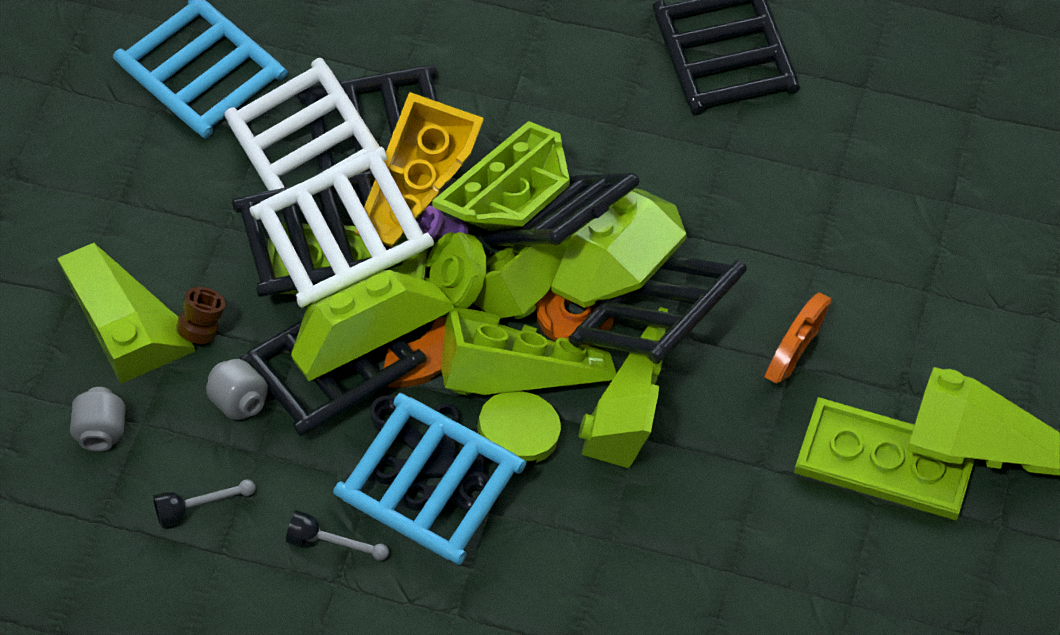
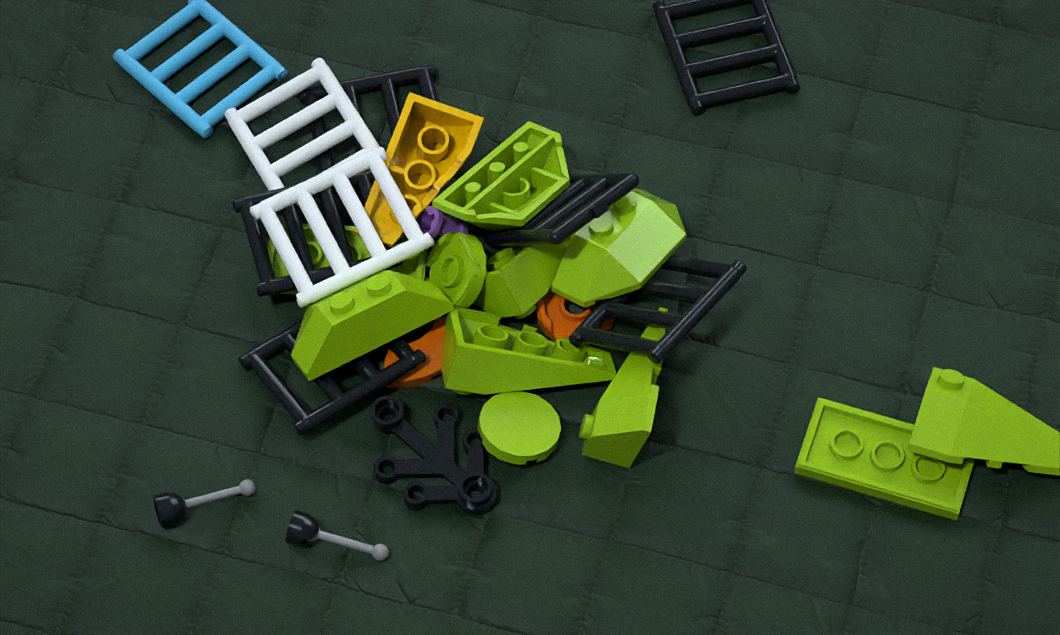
lime wedge [57,243,195,384] -> none
light grey head [70,387,126,452] -> none
reddish brown wheel [176,287,225,344] -> none
light grey head [206,359,268,420] -> none
medium azure bar [333,393,526,565] -> none
orange tile [764,292,832,384] -> none

